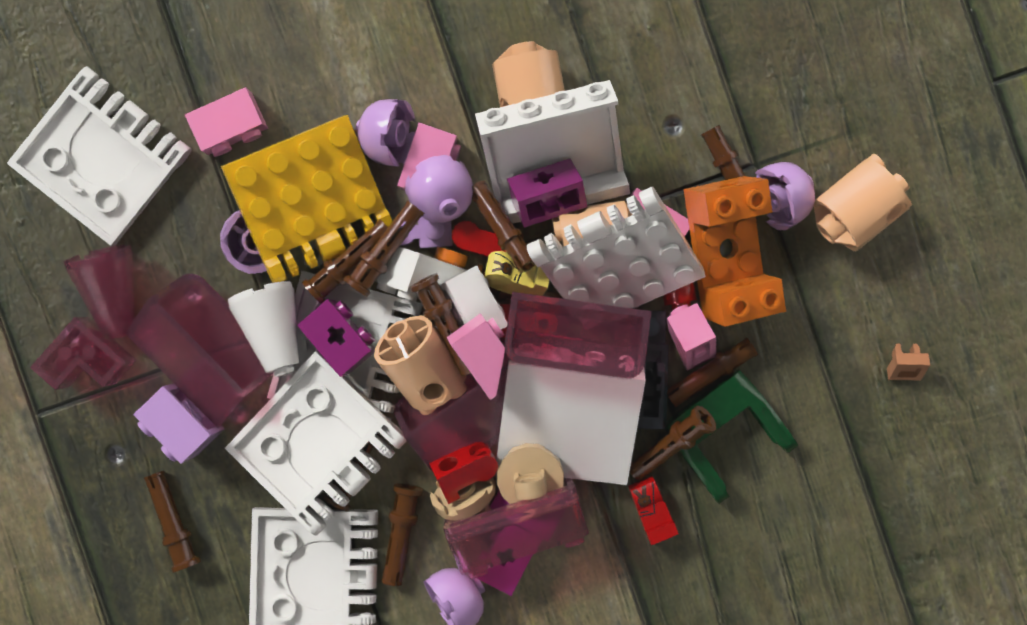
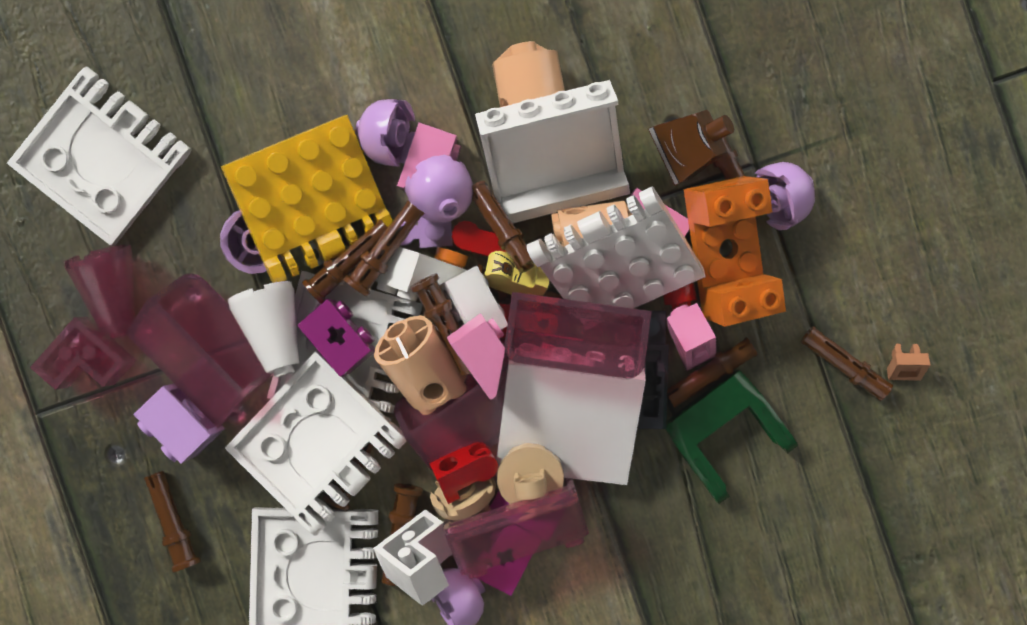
bright pink brick [185,87,268,157] -> none
magenta brick [507,158,588,228] -> none
red leg [628,476,679,546] -> none
reddish brown pin [630,406,716,480] -> none
light nougat cylinder [814,154,912,251] -> none
none -> white brick [373,510,456,606]
none -> reddish brown torso [648,110,734,186]
none -> reddish brown pin [801,326,893,401]

